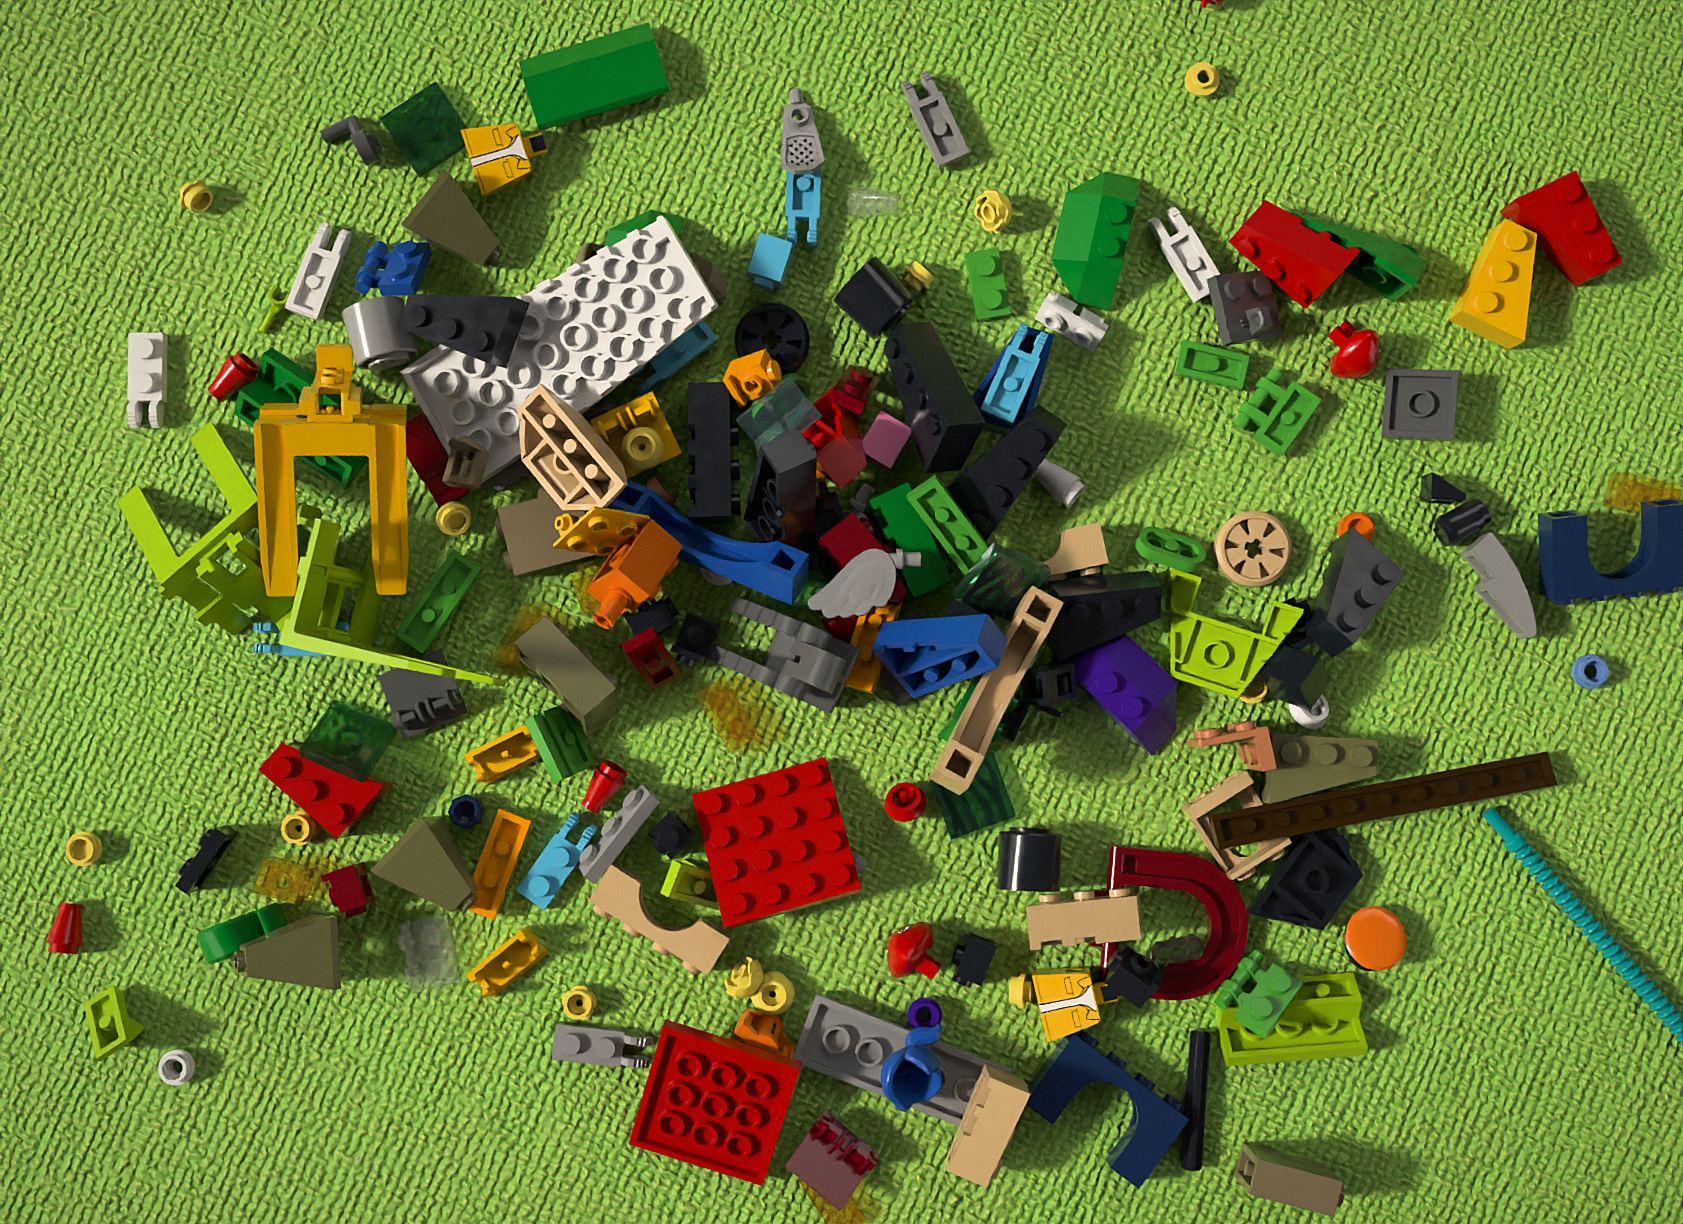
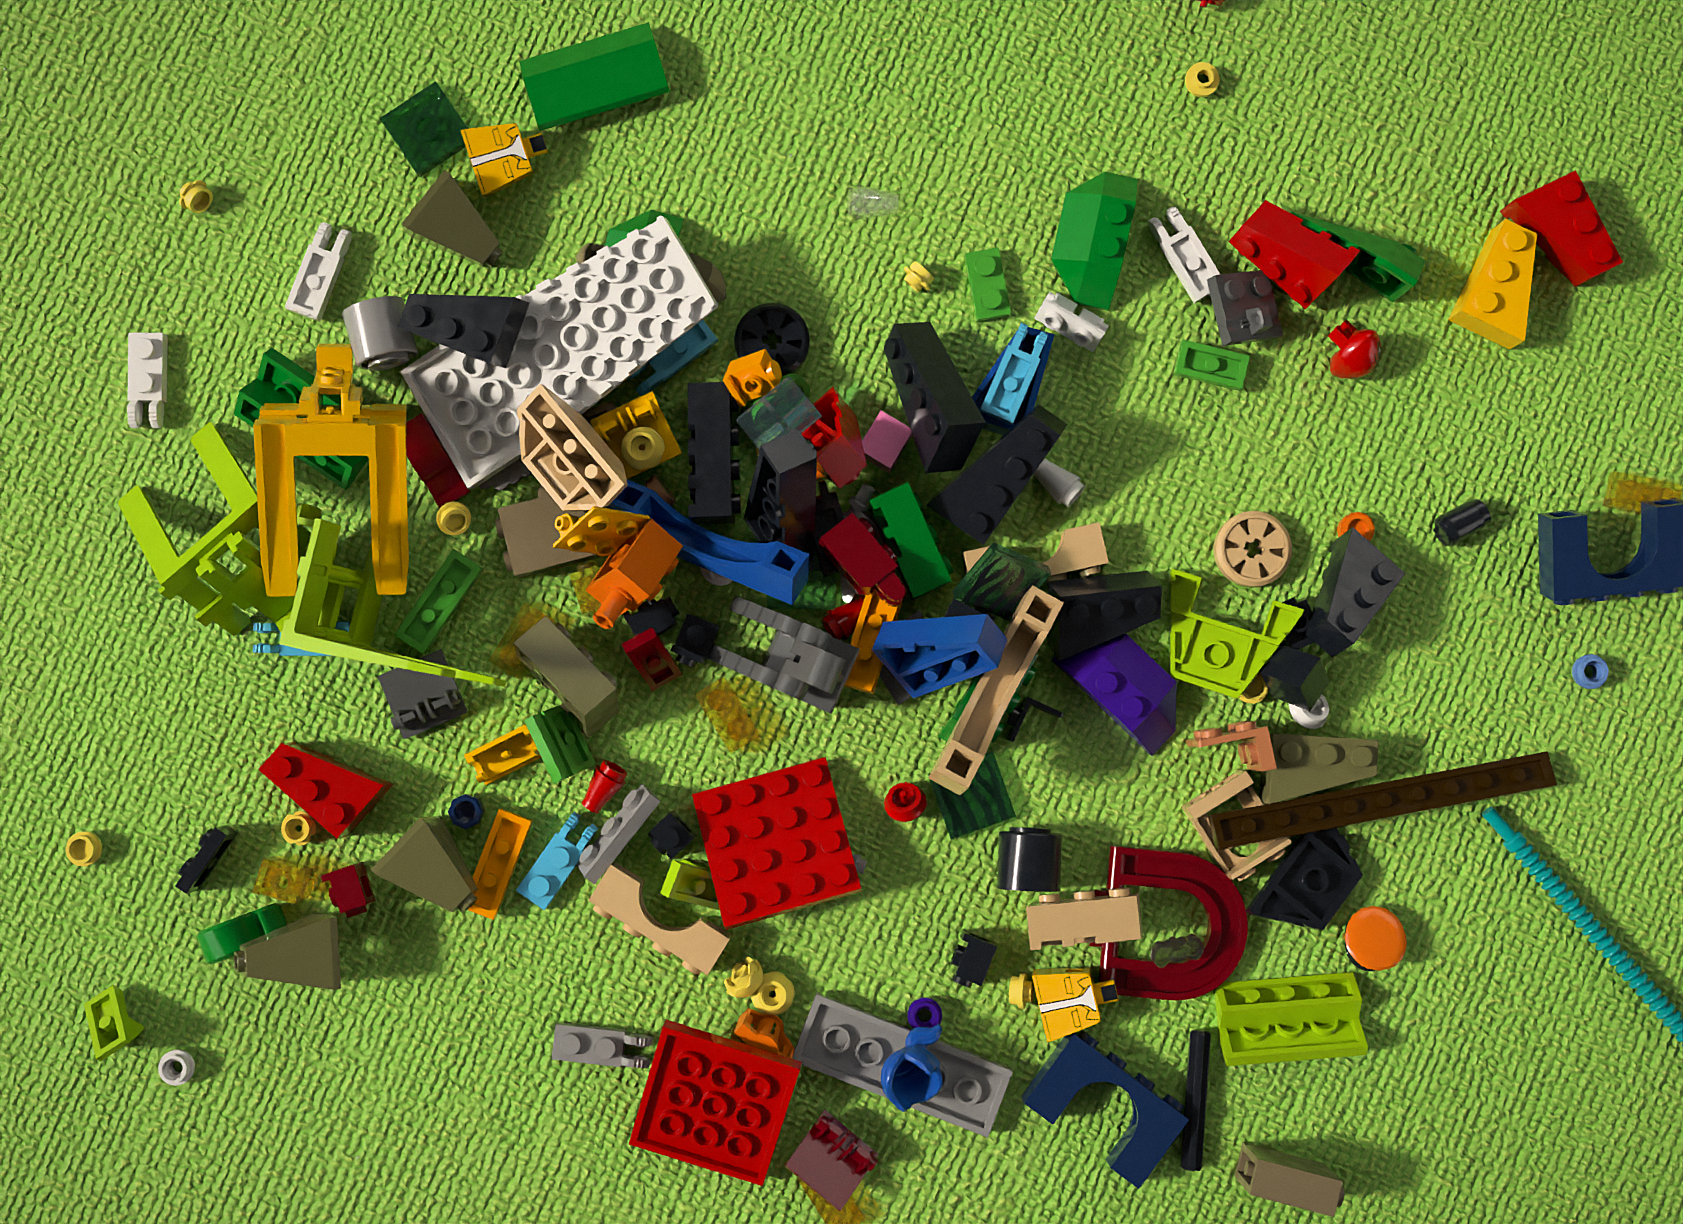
red cone [46,903,83,954] -> none
red cone [208,351,259,402] -> none
lime hand [259,286,290,334] -> none
clear green tile [299,699,397,783] -> none
dark grey plate [320,115,382,166] -> none
blue plate [355,241,433,296] -> none
clear bracket [398,912,462,994] -> none
dark tan plate [442,435,488,490] -> none
yellow hinge [466,926,549,998] -> none
light yellow plate [562,985,597,1020] -> none
medium azure brick [747,233,794,291] -> none
light grey piece [780,88,825,175] -> none
medium azure hinge [785,150,821,247] -> none
light grey animal [807,548,921,619] -> none
dark red plate [828,365,881,415] -> none
black piece [834,256,916,339] -> none
red piece [886,922,942,980] -> none
light grey hinge [901,71,970,170] -> none
bright green plate [907,474,997,580] -> none
tan wedge [945,1063,1031,1188] -> none
light yellow plate [975,190,1013,233] -> none
black brick [1021,661,1078,707] -> none
black brick [1105,946,1166,1008] -> none
bright green plate [1135,526,1206,572] -> none
bright green plate [1214,950,1304,1039] -> none
bright green plate [1232,368,1322,457] -> none
dark grey hinge [1381,368,1459,442] -> none
black slope [1420,472,1466,505] -> none
light grey slope [1459,532,1537,639] -> none

